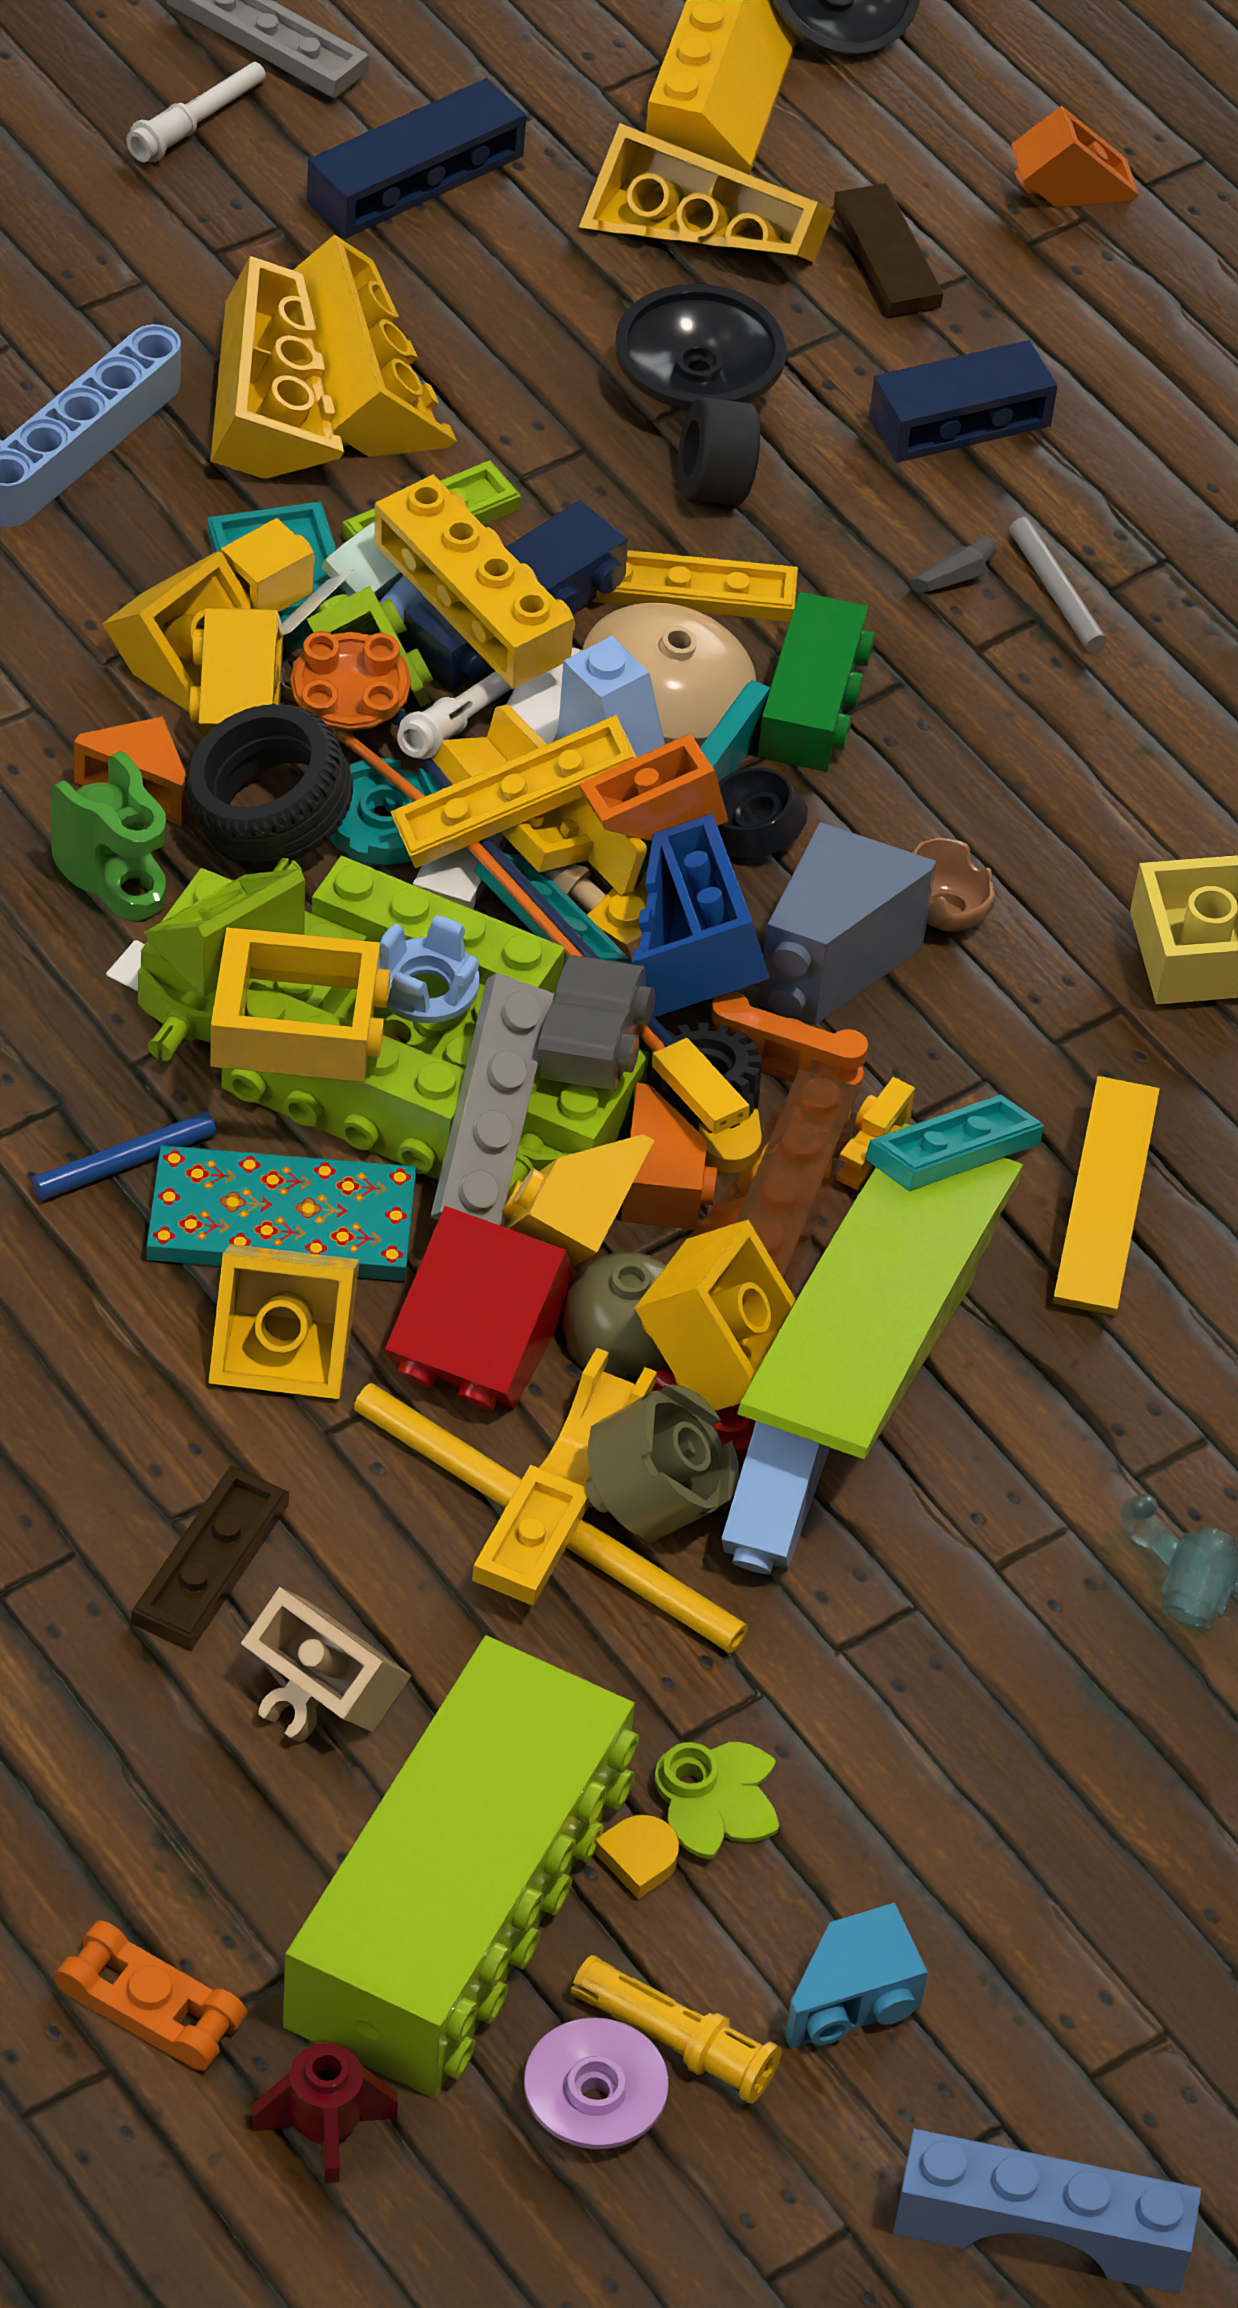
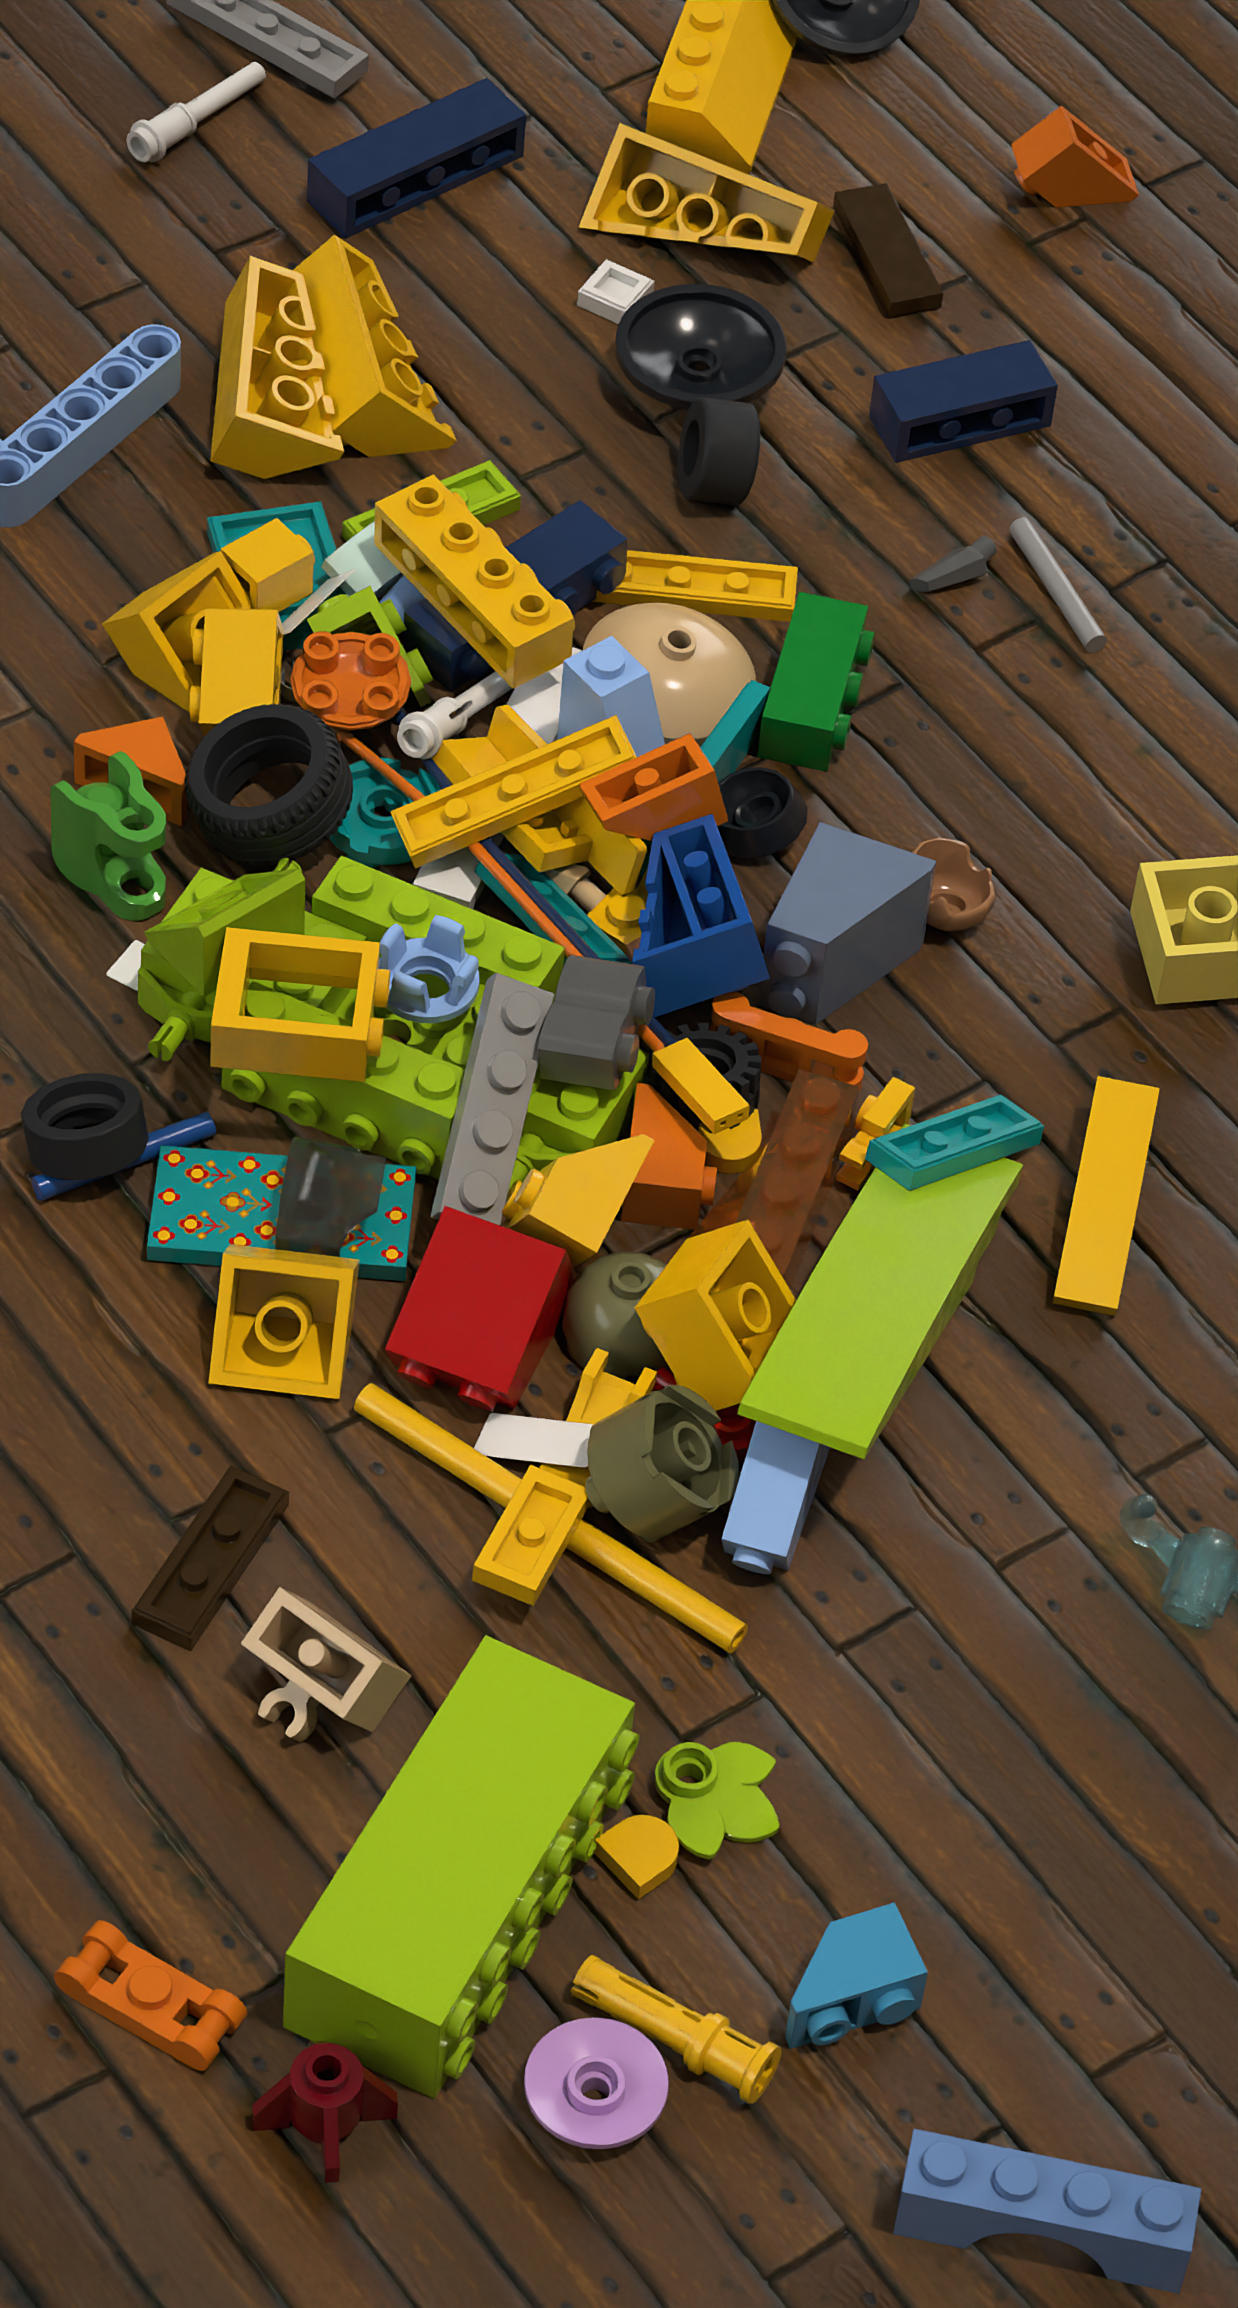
none -> black tyre [21,1073,149,1180]
none -> clear smoke slope [275,1137,387,1257]
none -> white sticker [474,1413,594,1468]
none -> white tile [577,259,655,324]

